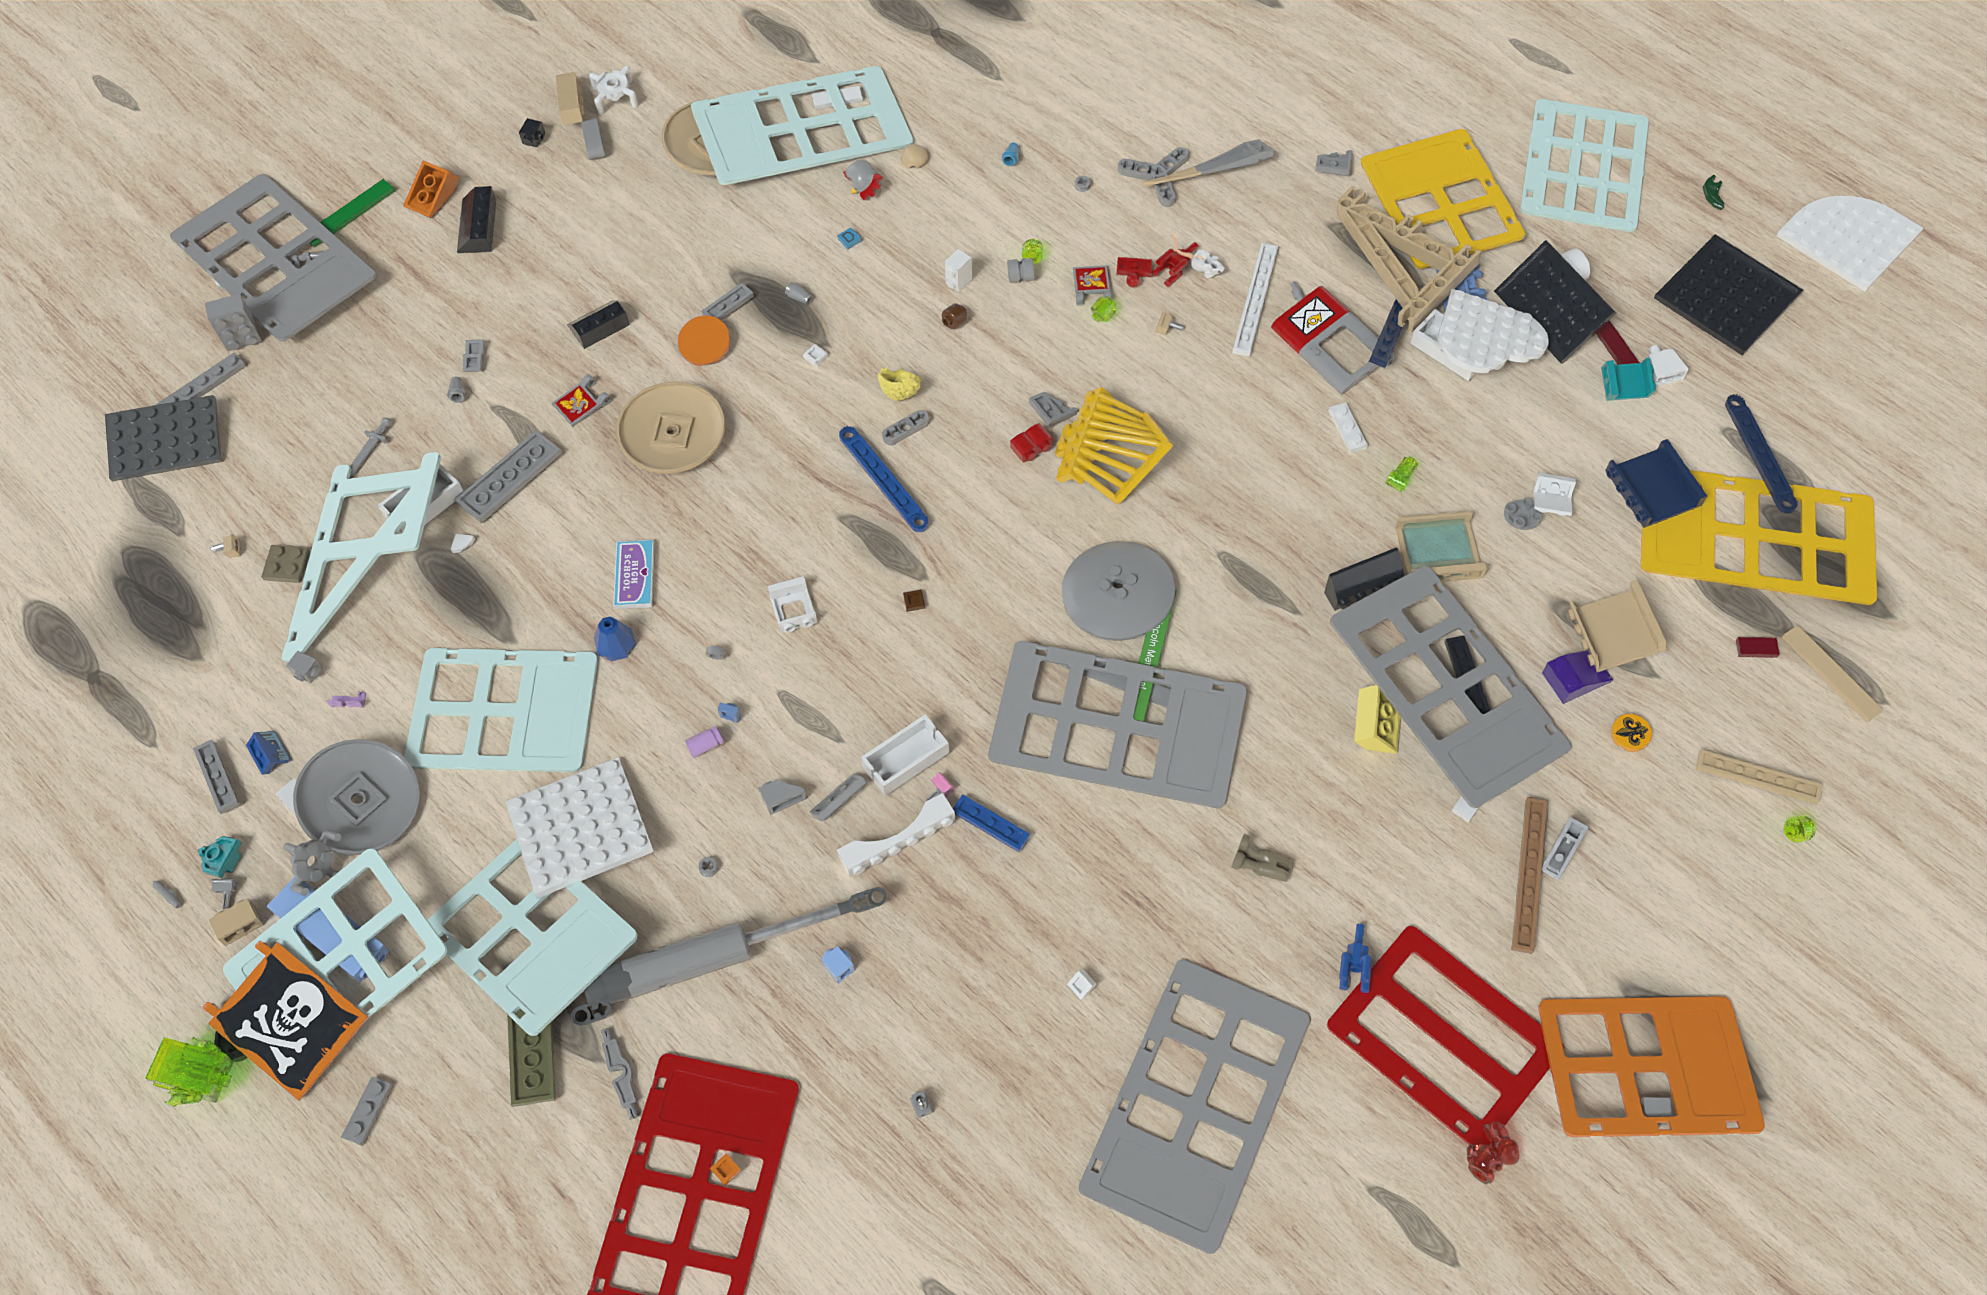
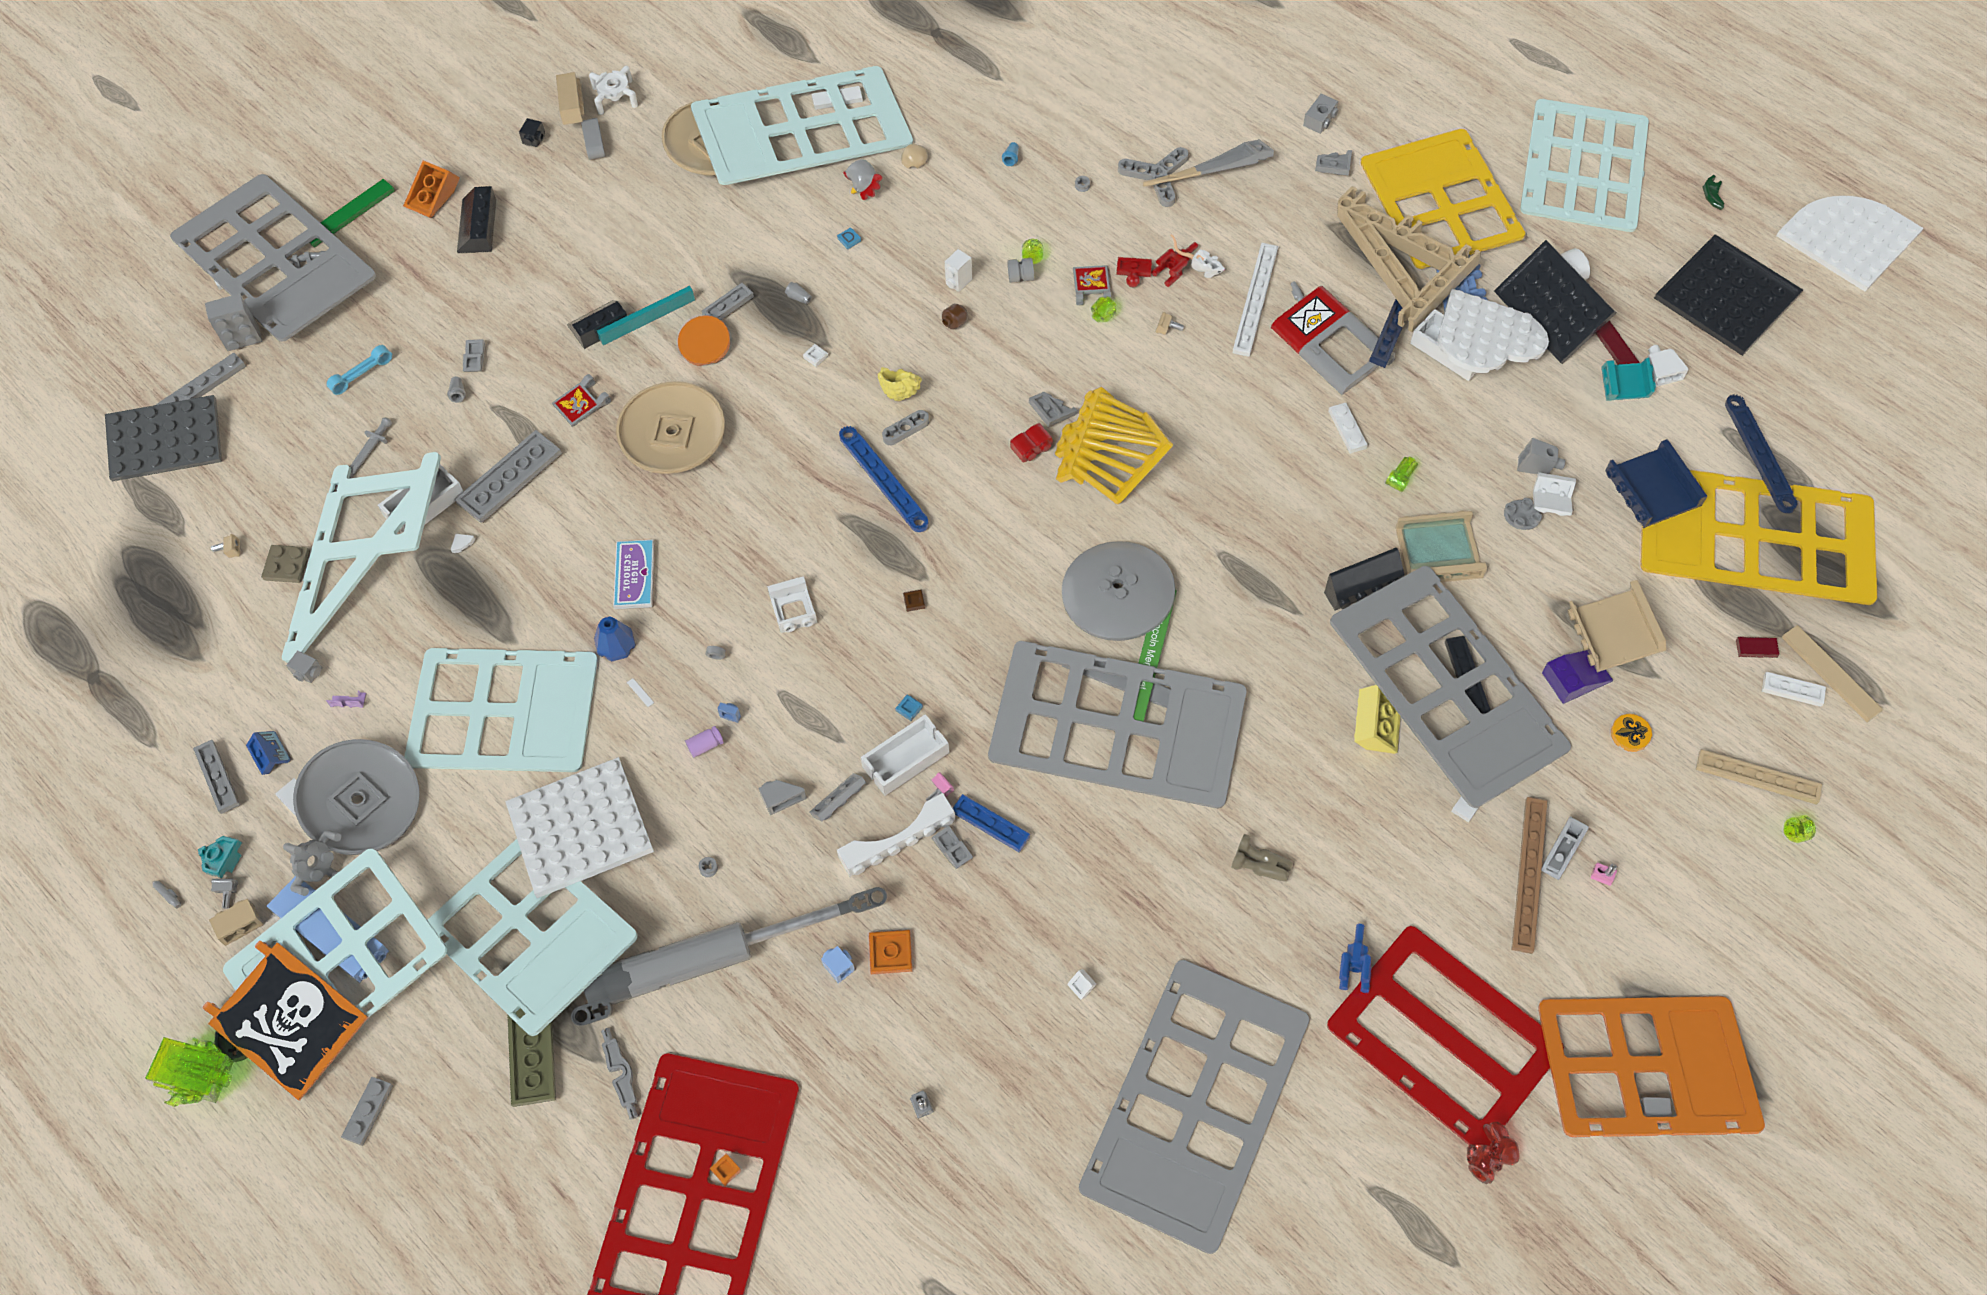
none -> medium azure piece [326,345,392,395]
none -> teal tile [597,286,695,346]
none -> white sticker [627,678,654,707]
none -> orange tile [869,930,912,975]
none -> dark azure tile [895,694,923,721]
none -> light grey slope [932,826,973,869]
none -> light grey brick [1303,94,1339,134]
none -> light grey torso [1517,438,1565,474]
none -> bright pink piece [1591,862,1617,886]
none -> white plate [1762,672,1826,707]

